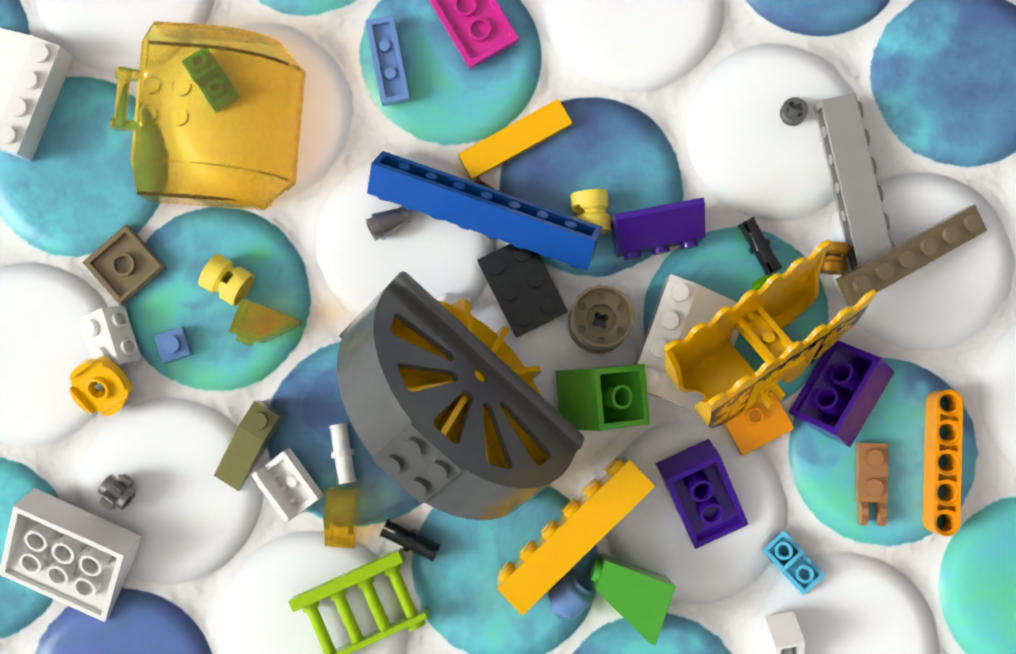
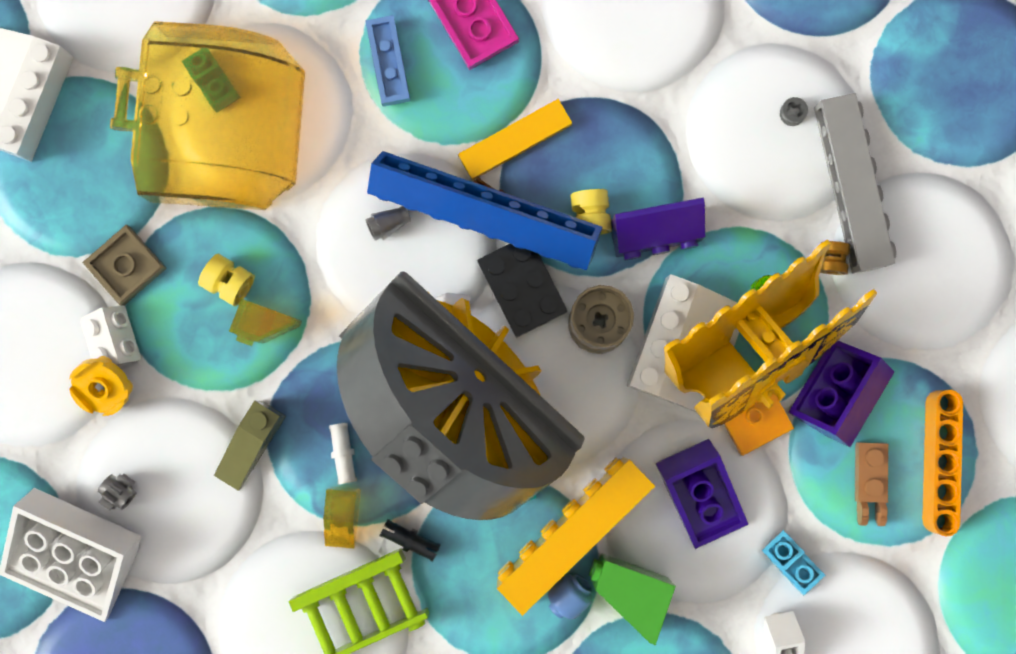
medium blue plate [154,327,193,364] -> none
white bracket [252,447,324,522] -> none
bright green slope [555,364,650,431] -> none
black pin [737,216,782,276] -> none
dark tan plate [836,204,987,306] -> none

